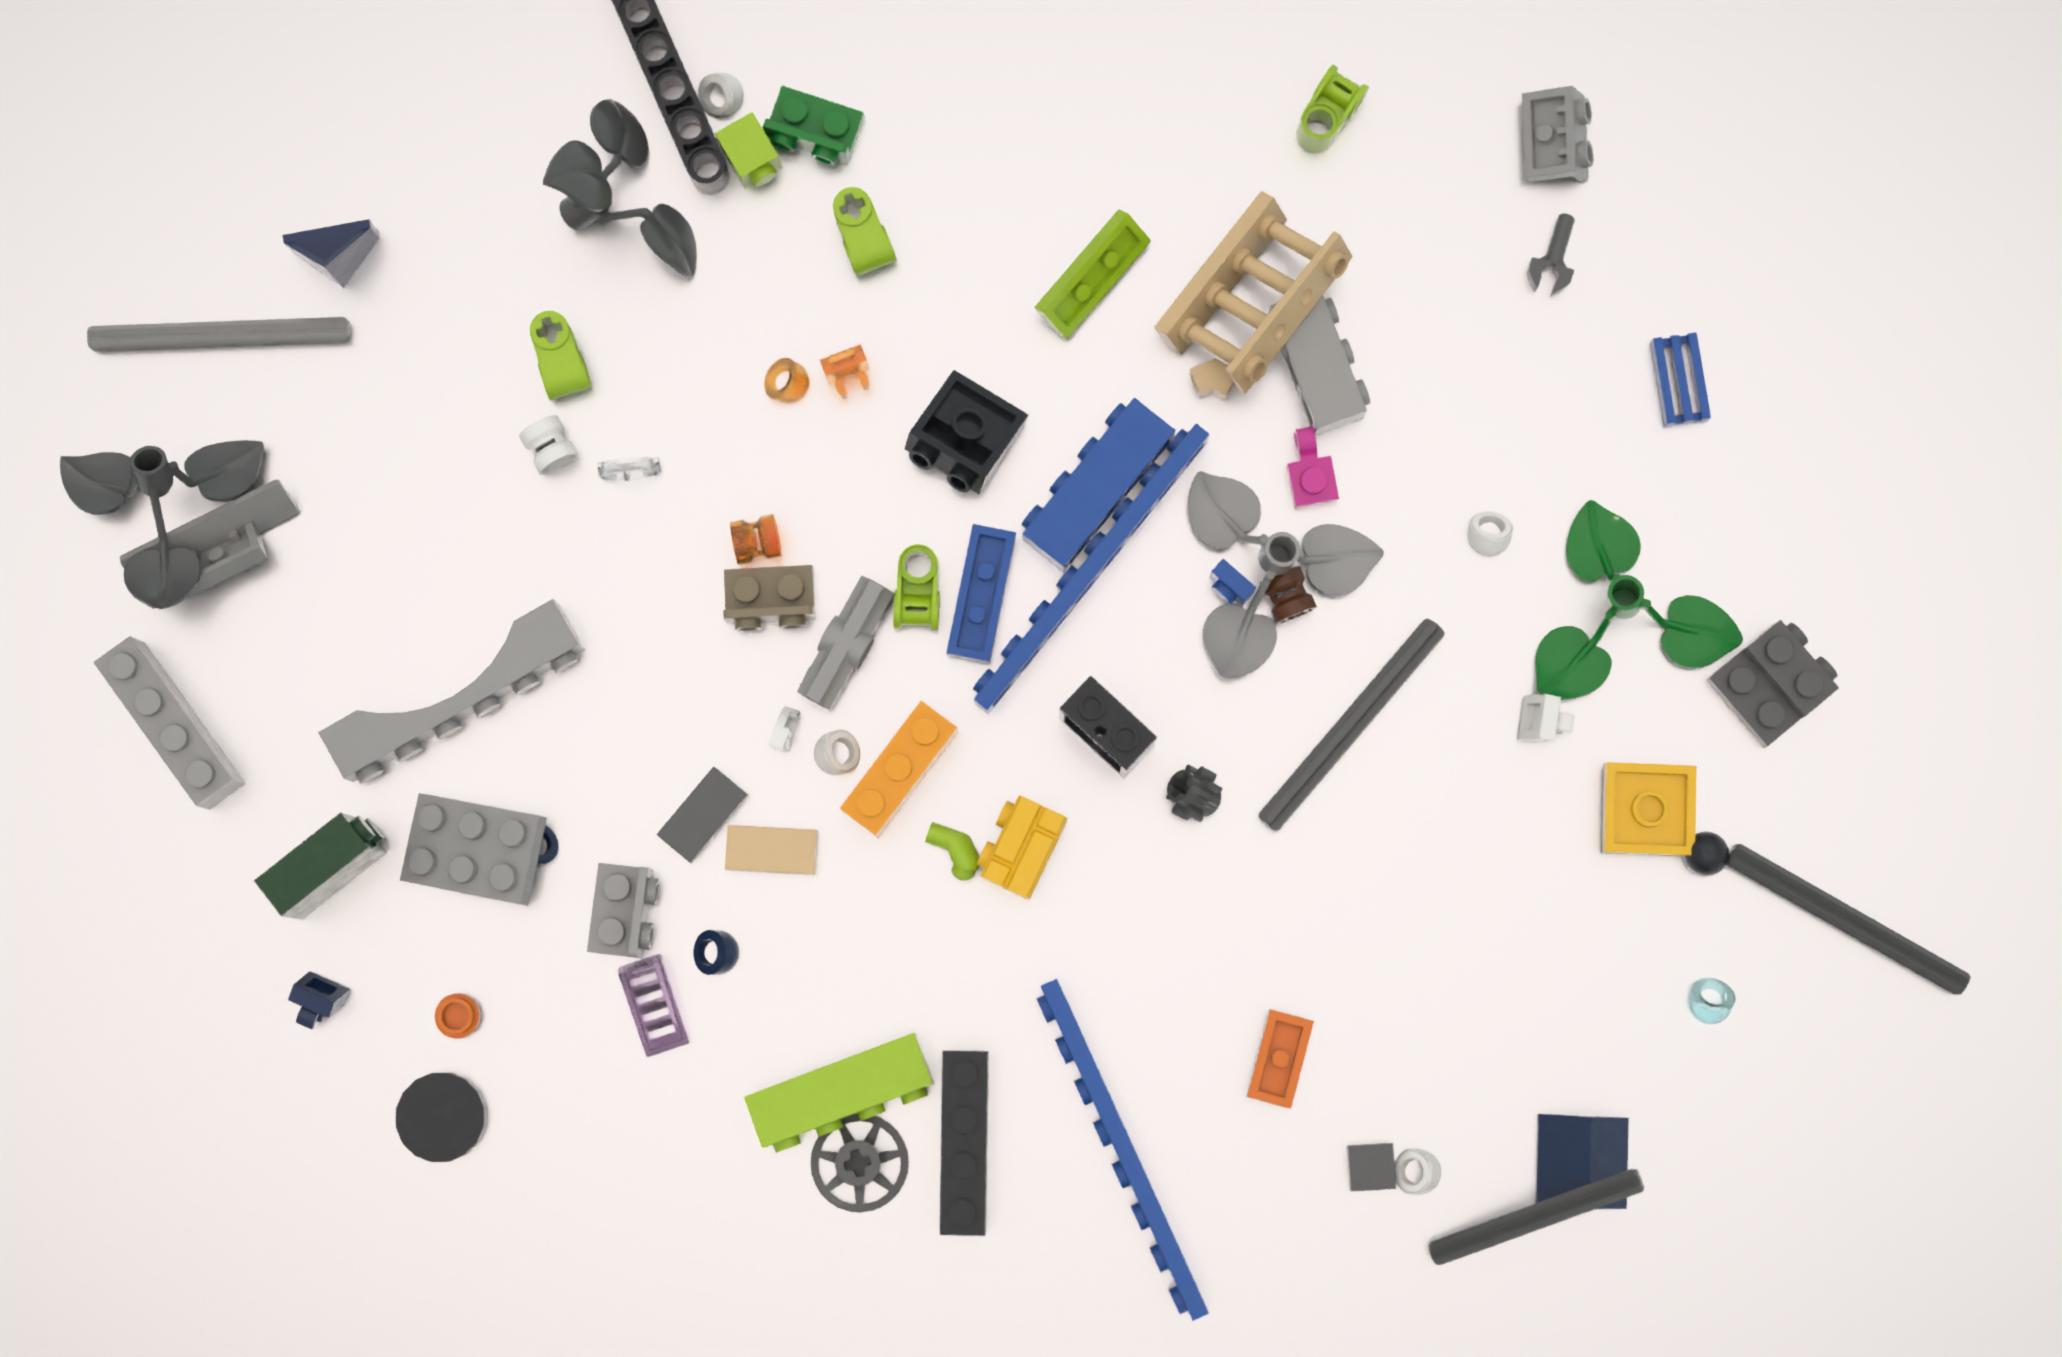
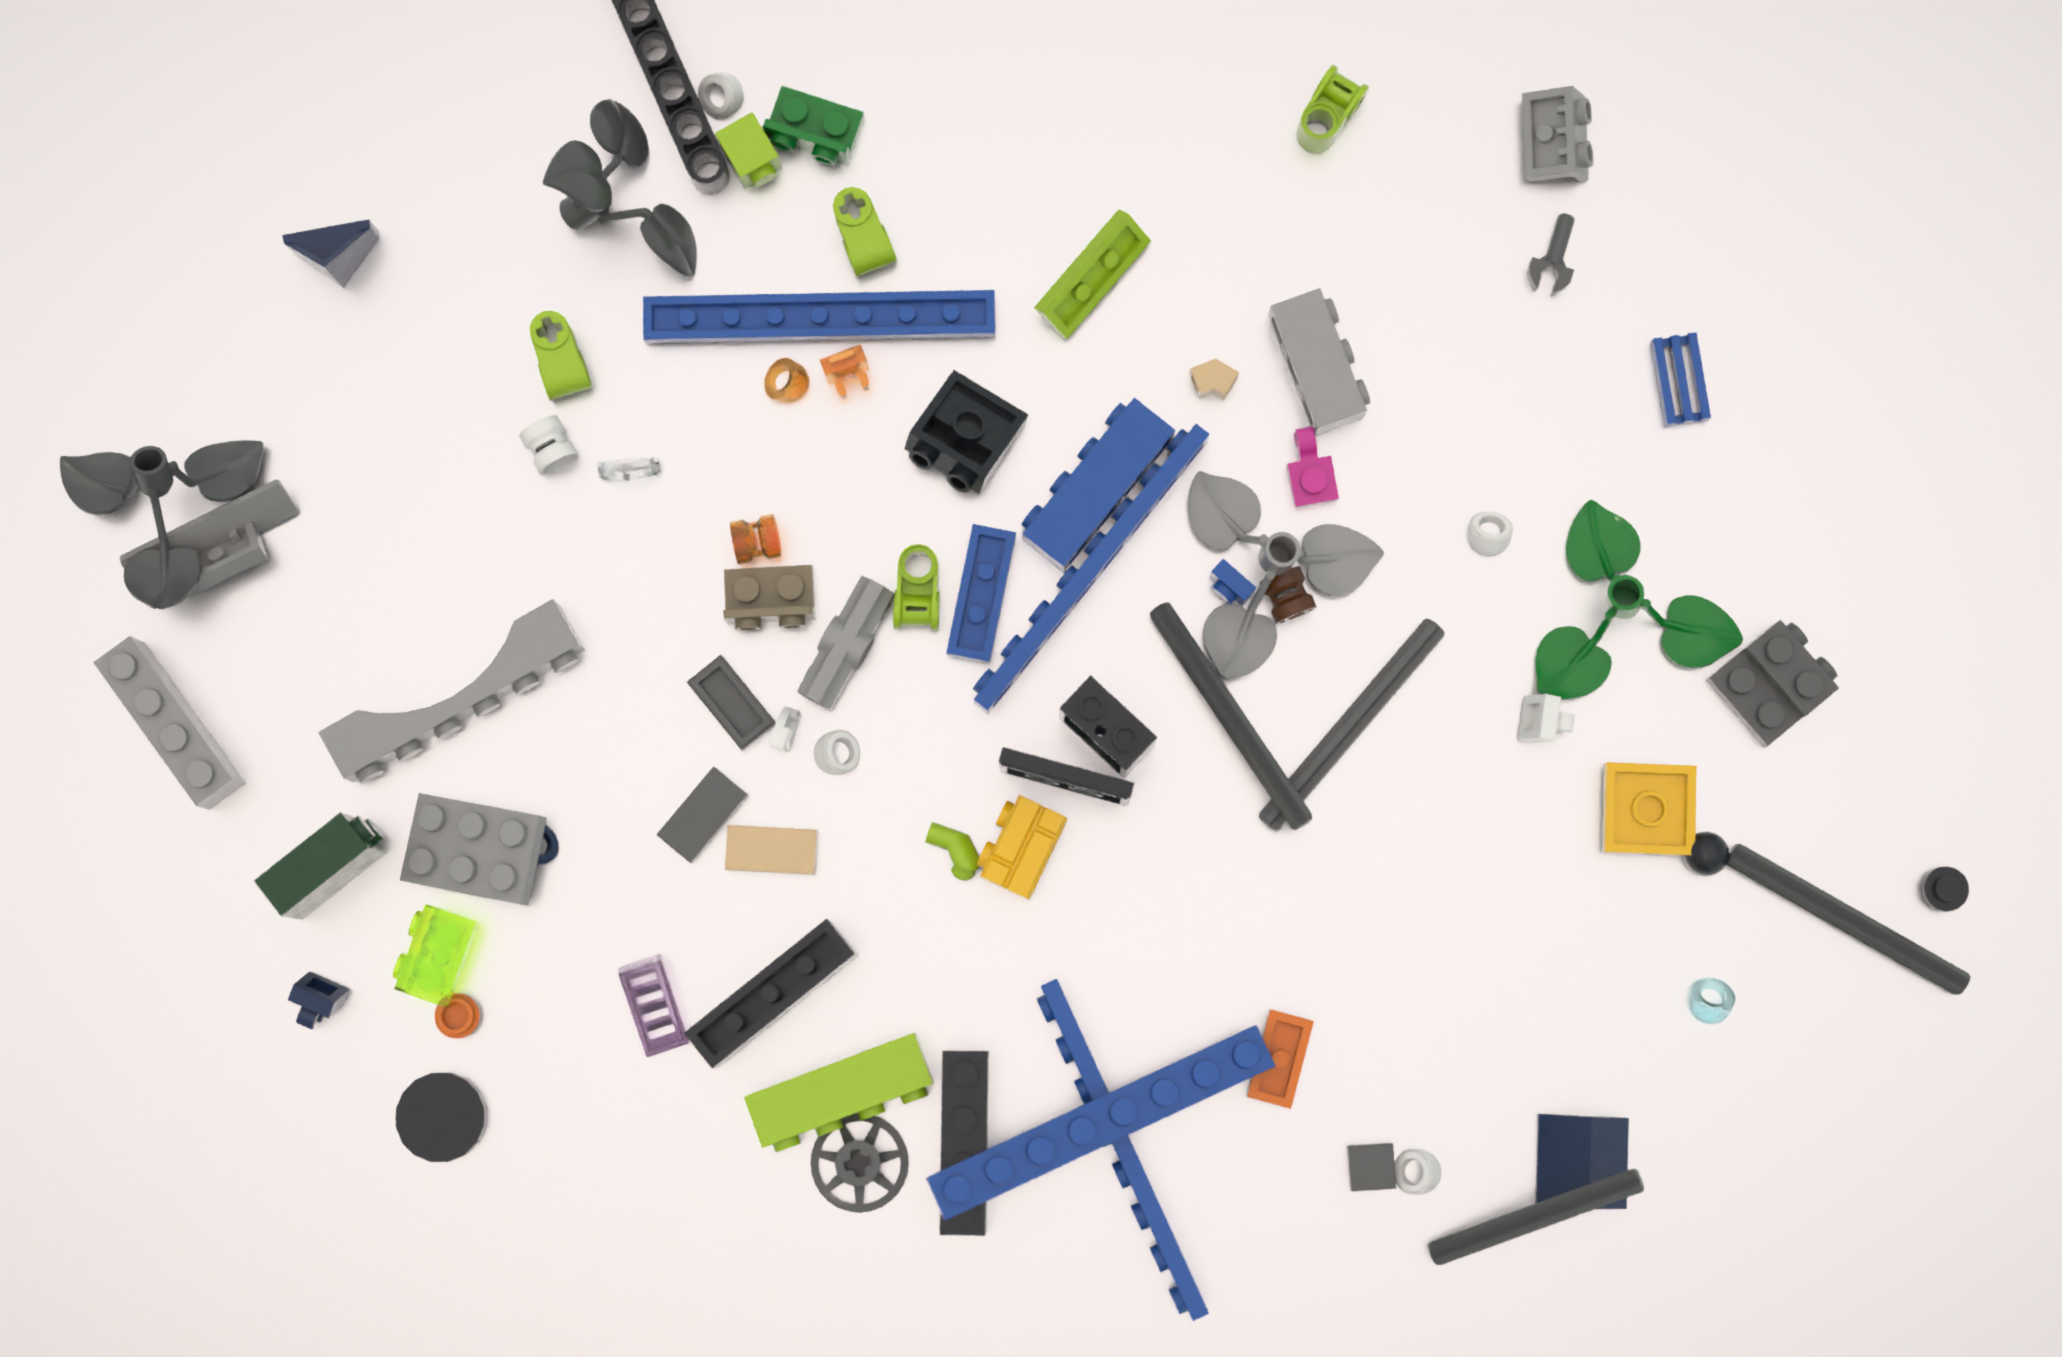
light grey axle [87,317,350,351] -> none
light grey bracket [587,863,659,958] -> none
dark blue piece [693,930,739,975] -> none
light orange brick [840,701,958,839] -> none
tan fence [1154,191,1353,394] -> none
dark grey gear [1166,764,1223,822] -> none
none -> clear neon green bracket [392,904,479,1007]
none -> blue plate [643,290,995,343]
none -> black brick [684,919,858,1069]
none -> dark grey tile [687,654,776,752]
none -> blue plate [925,1025,1275,1220]
none -> black tile [998,747,1134,806]
none -> dark grey axle [1150,602,1312,830]
none -> black plate [1922,866,1969,912]

